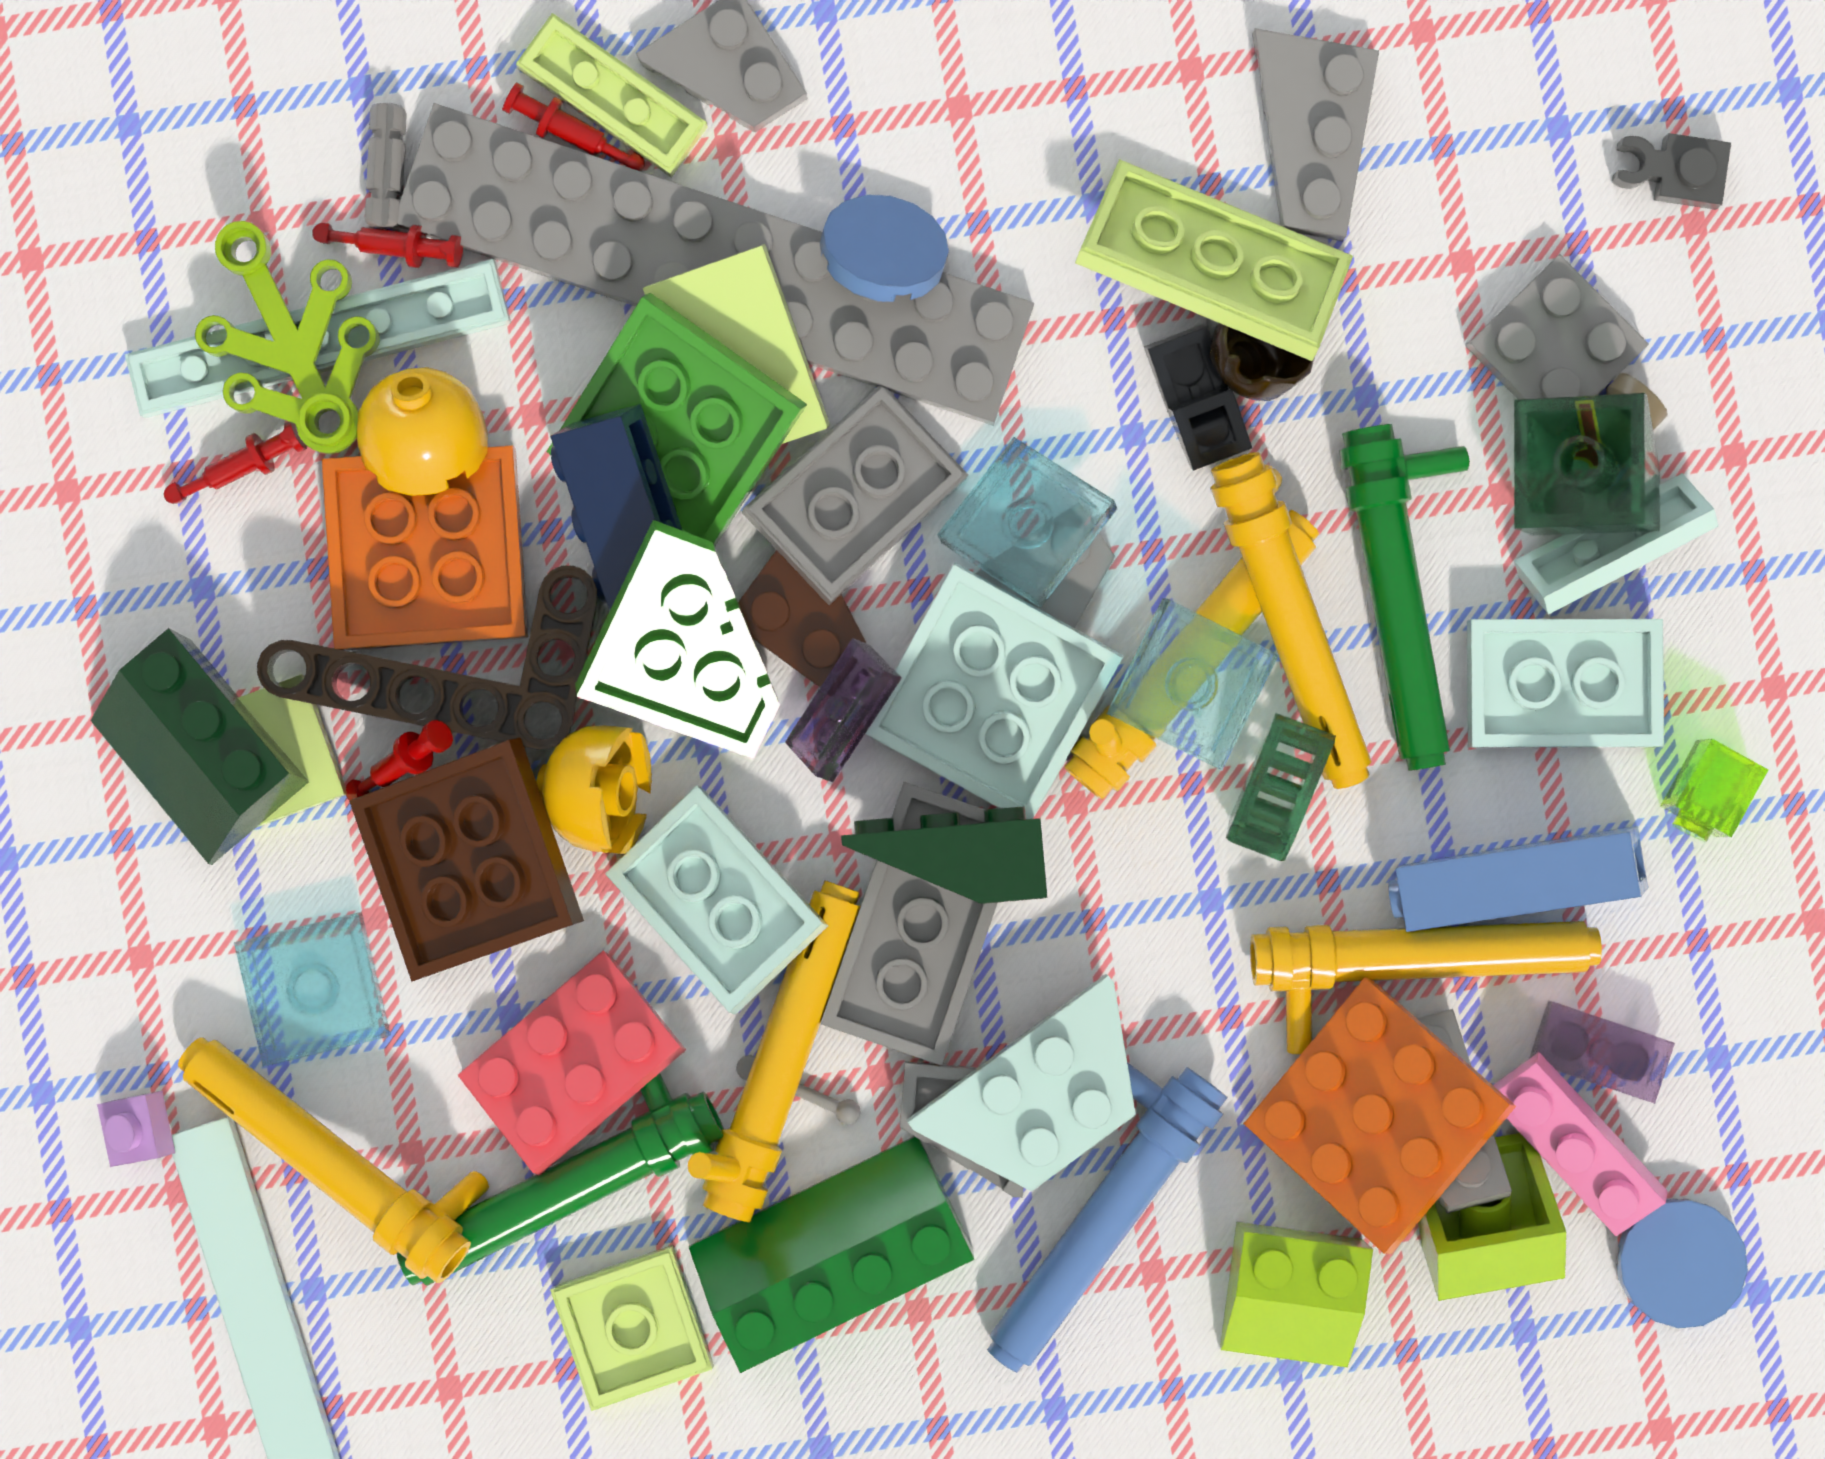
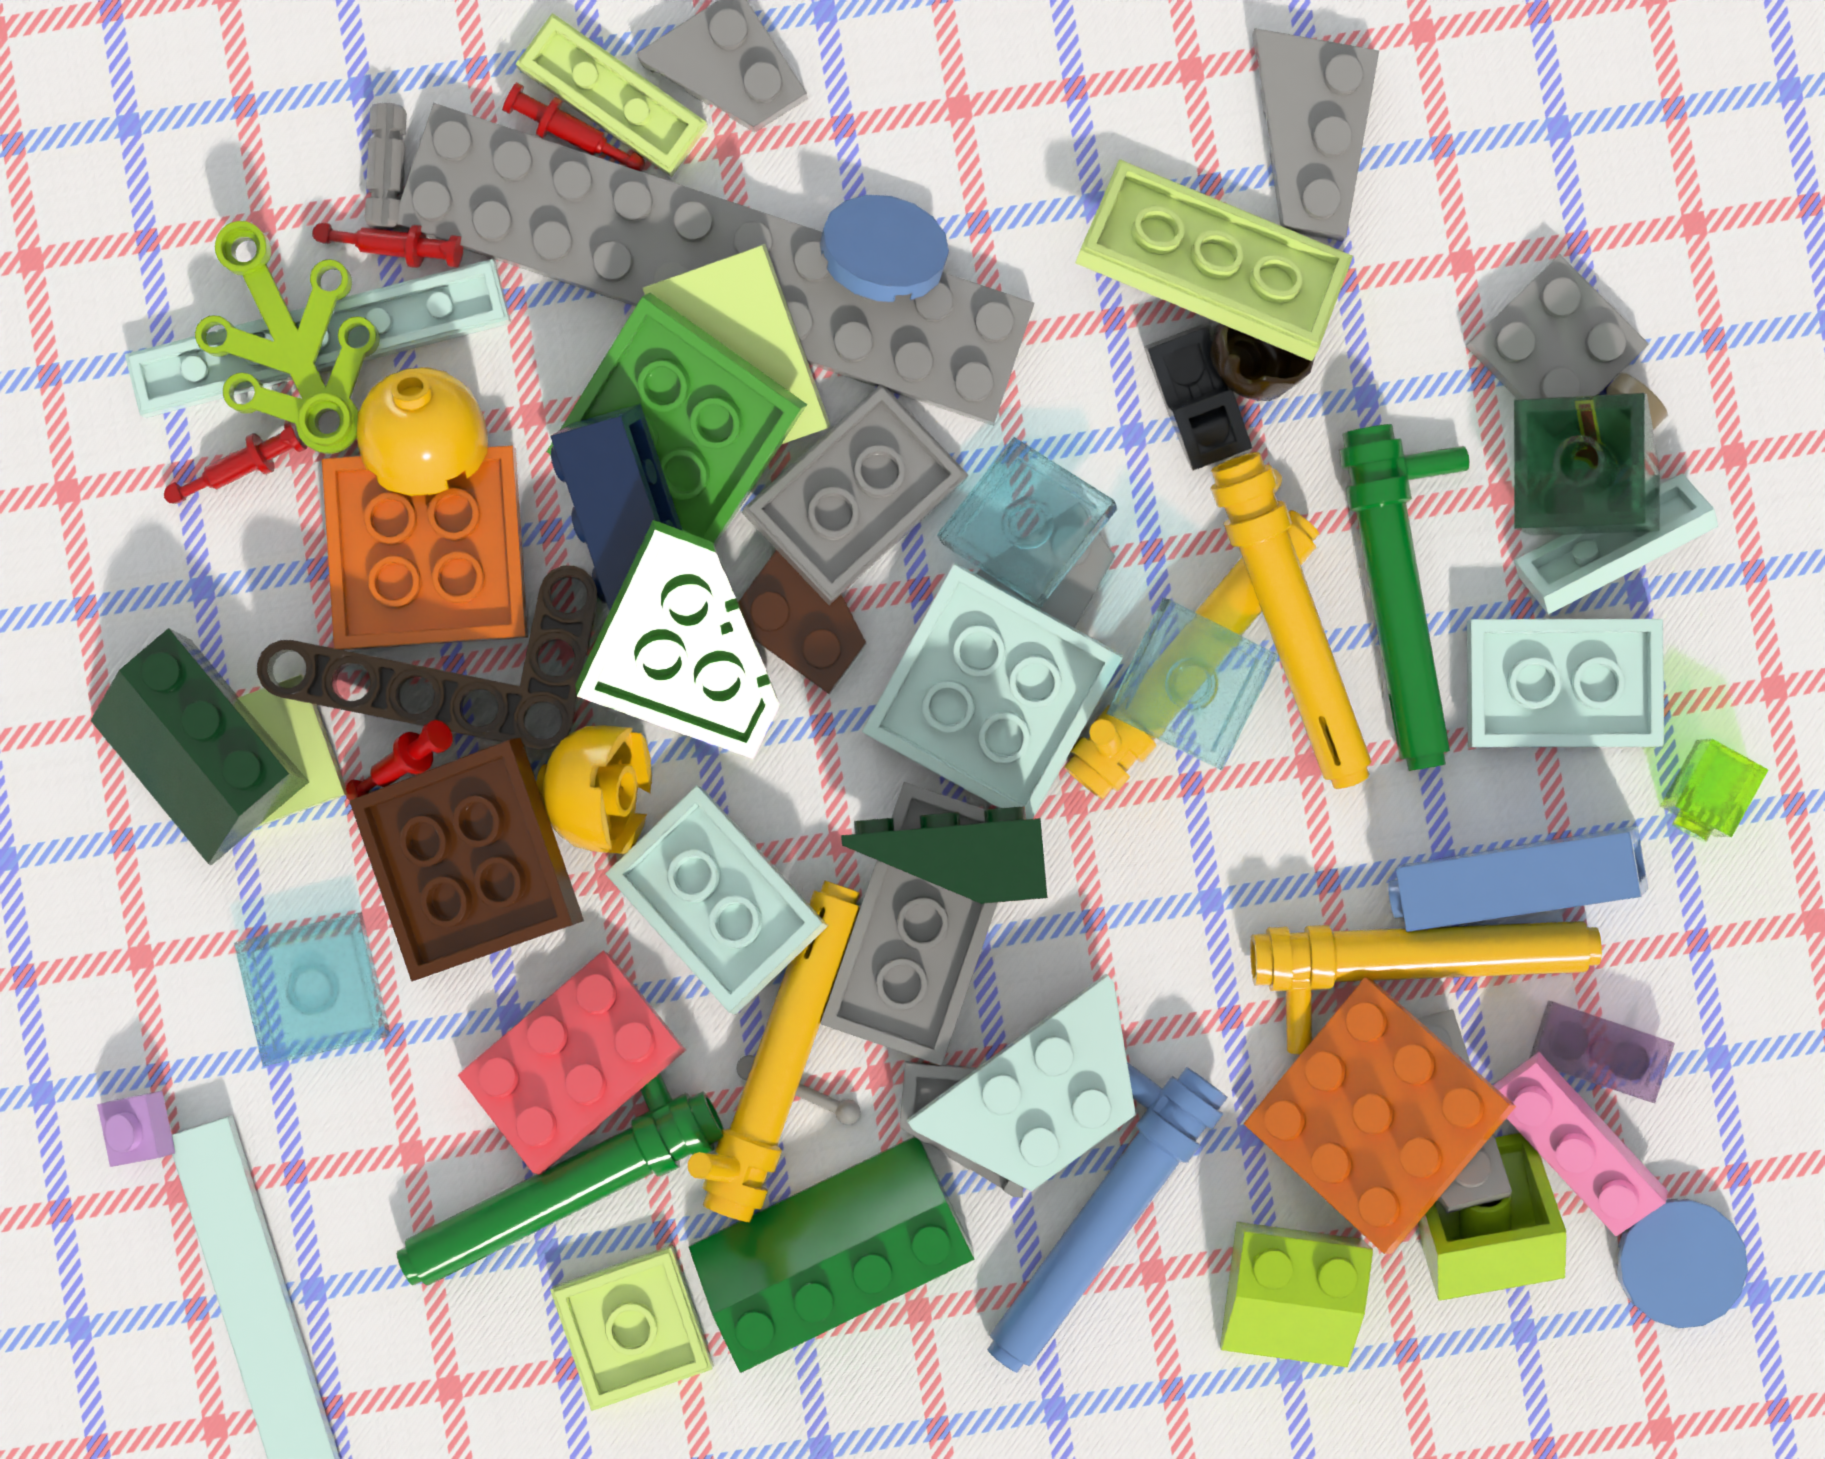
yellow cylinder [178,1037,489,1283] -> none
clear purple plate [785,638,902,782] -> none
clear green slope [1226,713,1336,861] -> none
dark grey plate [1612,133,1731,210] -> none

